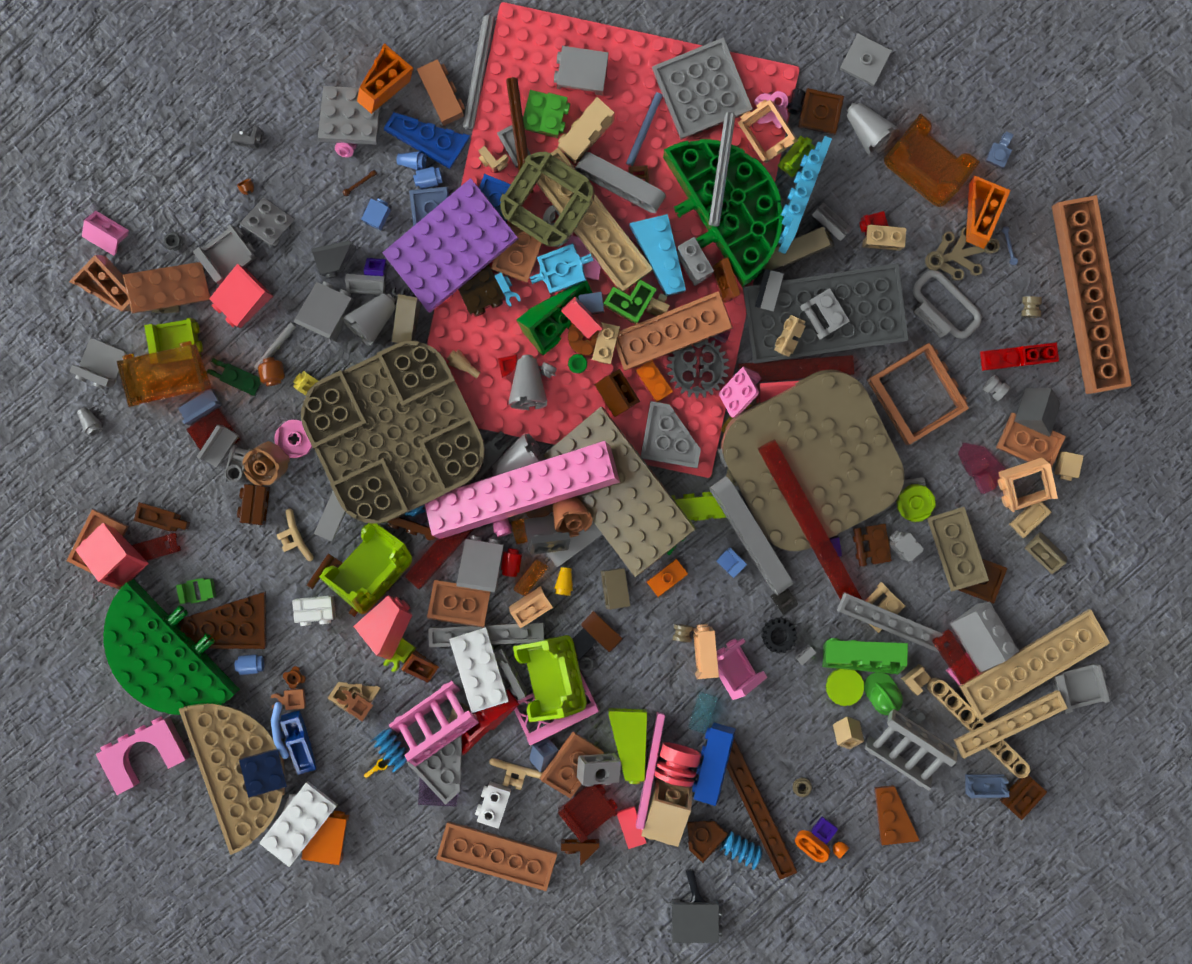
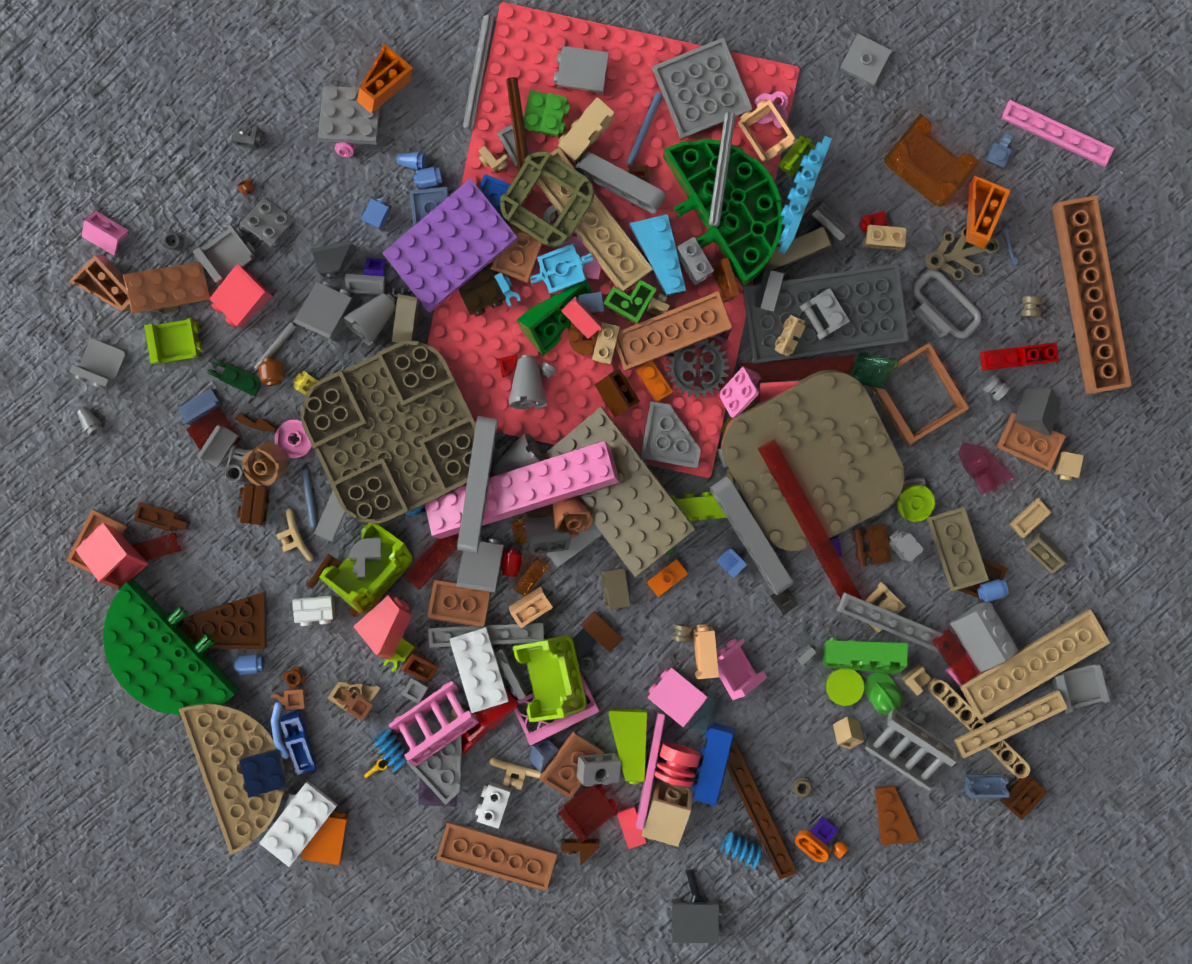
bright pink arch [96,716,190,795] -> none
clear orange windscreen [117,341,212,407] -> none
bright green piece [176,578,217,604] -> none
reddish brown hinge [343,170,377,196] -> none
blue wing [384,112,470,169] -> none
reddish brown plate [387,517,436,541] -> none
nougat brick [417,59,465,126] -> none
tan cone [447,349,481,378] -> none
bright pink cone [493,518,512,537] -> none
yellow cone [554,567,573,596] -> none
green tile [568,354,587,374] -> none
reddish brown plate [687,821,729,863] -> none
black tyre [761,618,797,654] -> none
black pin [787,88,805,115] -> none
reddish brown plate [798,88,844,135] -> none
light grey cone [847,103,899,157] -> none
light nougat window [998,458,1058,512] -> none
none -> reddish brown slope [235,413,278,432]
none -> sand blue bar [301,469,318,527]
none -> light grey brick [349,538,381,580]
none -> light grey plate [402,677,429,704]
none -> light grey beam [457,416,498,553]
none -> bright pink panel [647,668,709,727]
none -> clear green plate [850,352,898,389]
none -> medium blue brick [977,579,1009,602]
none -> bright pink tile [1001,100,1114,167]

